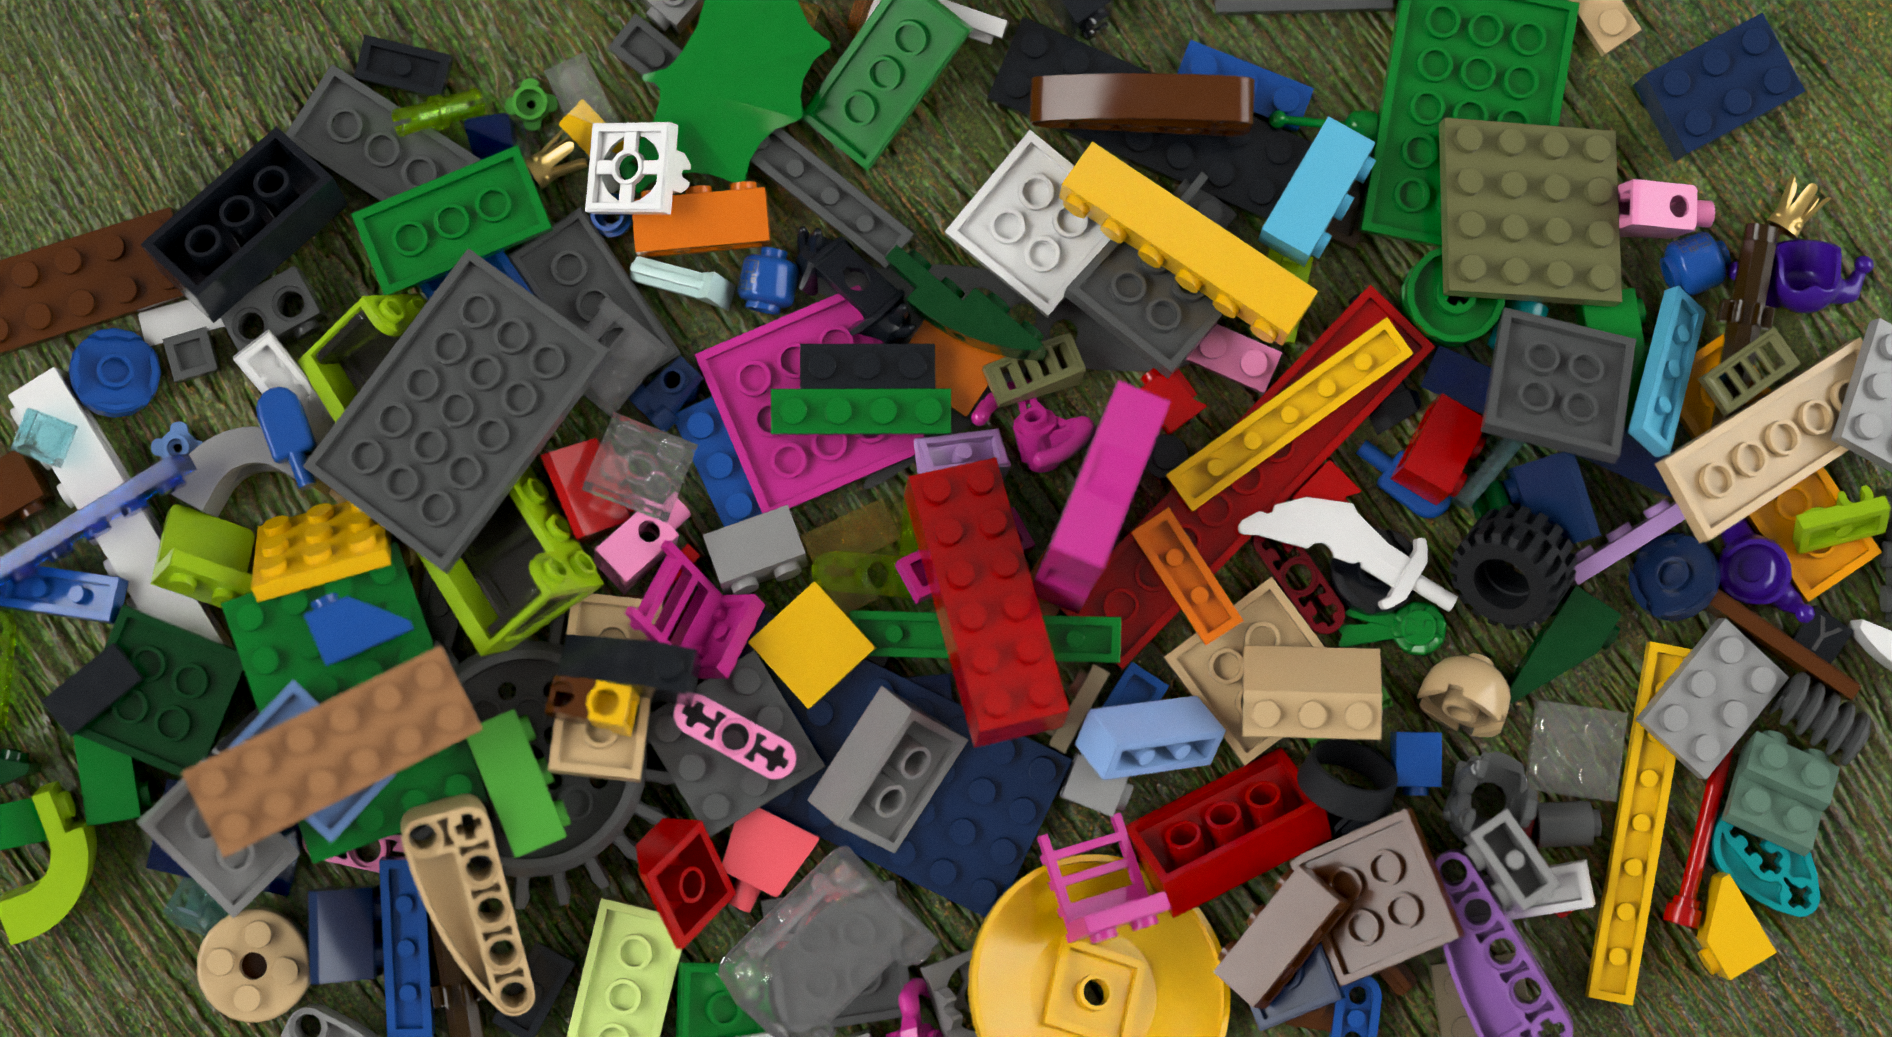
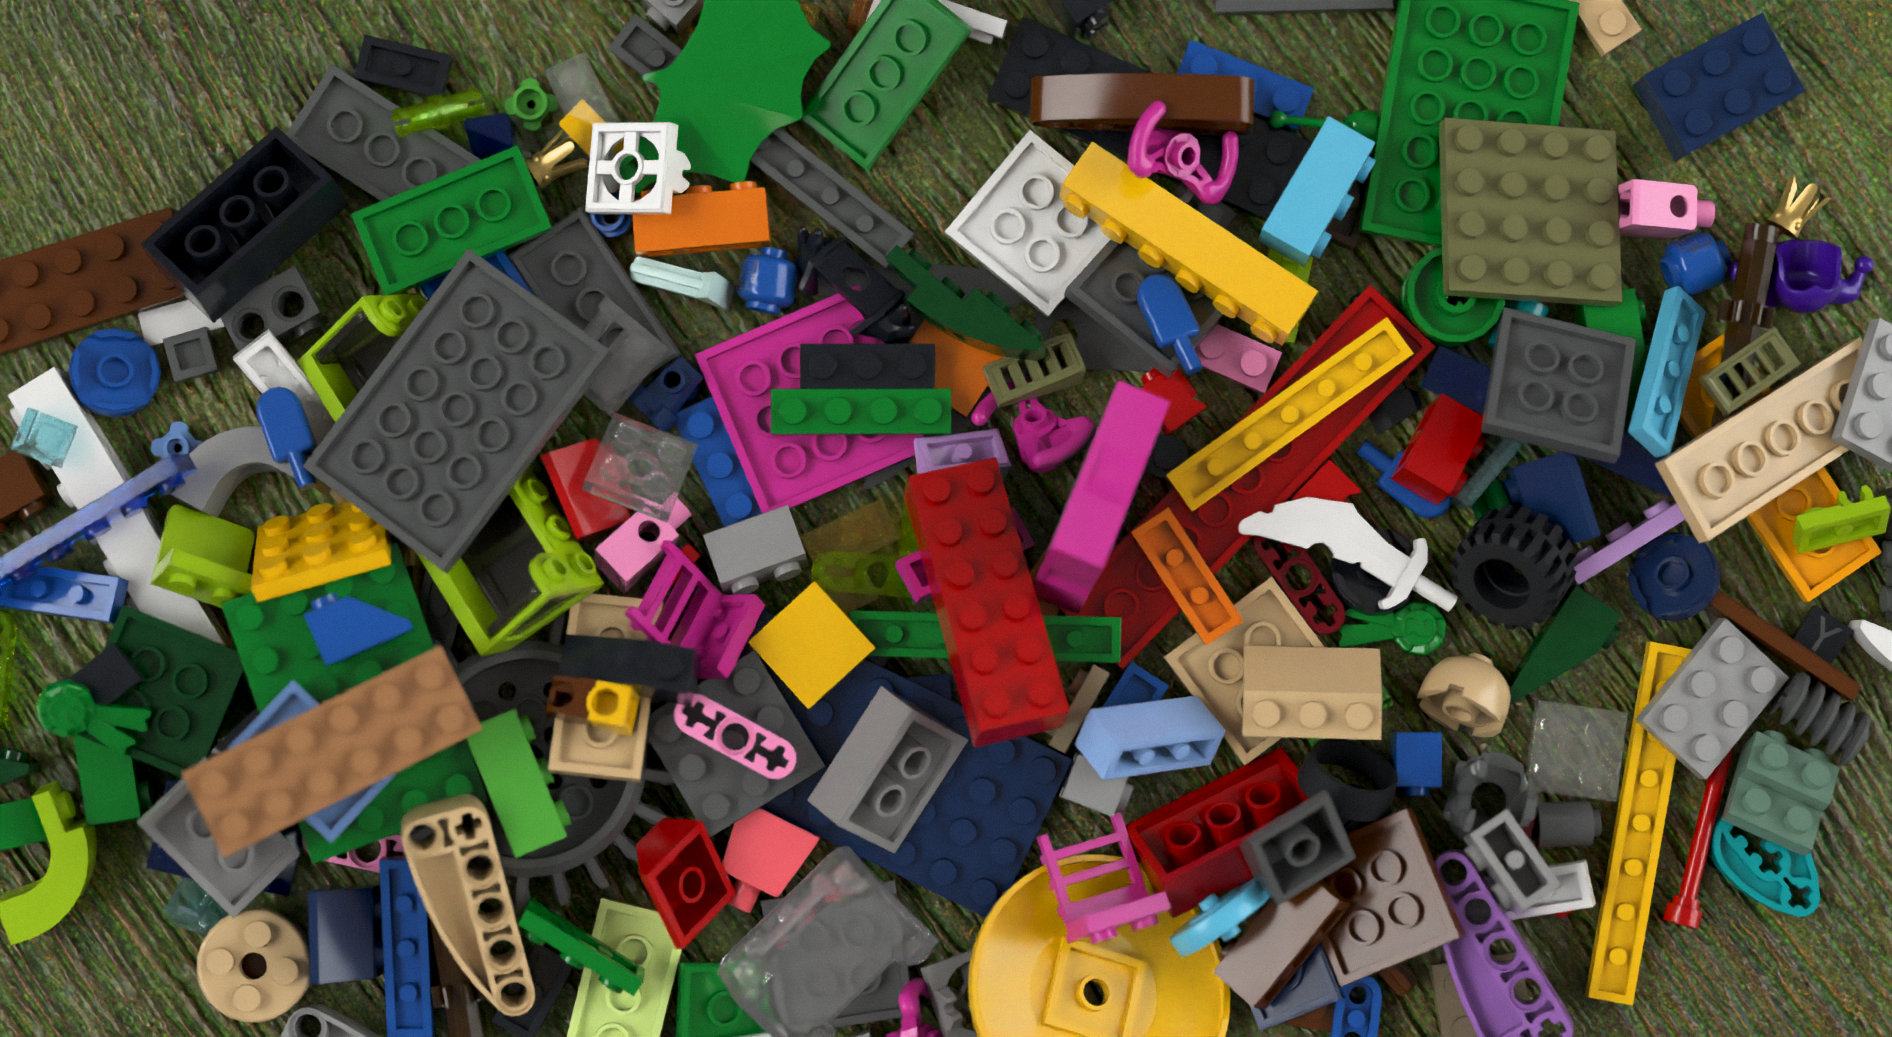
yellow slope [1696,872,1777,980] -> none
dark purple piece [1718,518,1815,623] -> none
none -> green piece [35,679,152,757]
none -> green plate [517,897,645,996]
none -> dark pink piece [1128,101,1239,205]
none -> blue piece [1137,274,1203,375]
none -> medium azure wheel [1169,878,1270,957]
none -> dark grey slope [1239,790,1356,906]

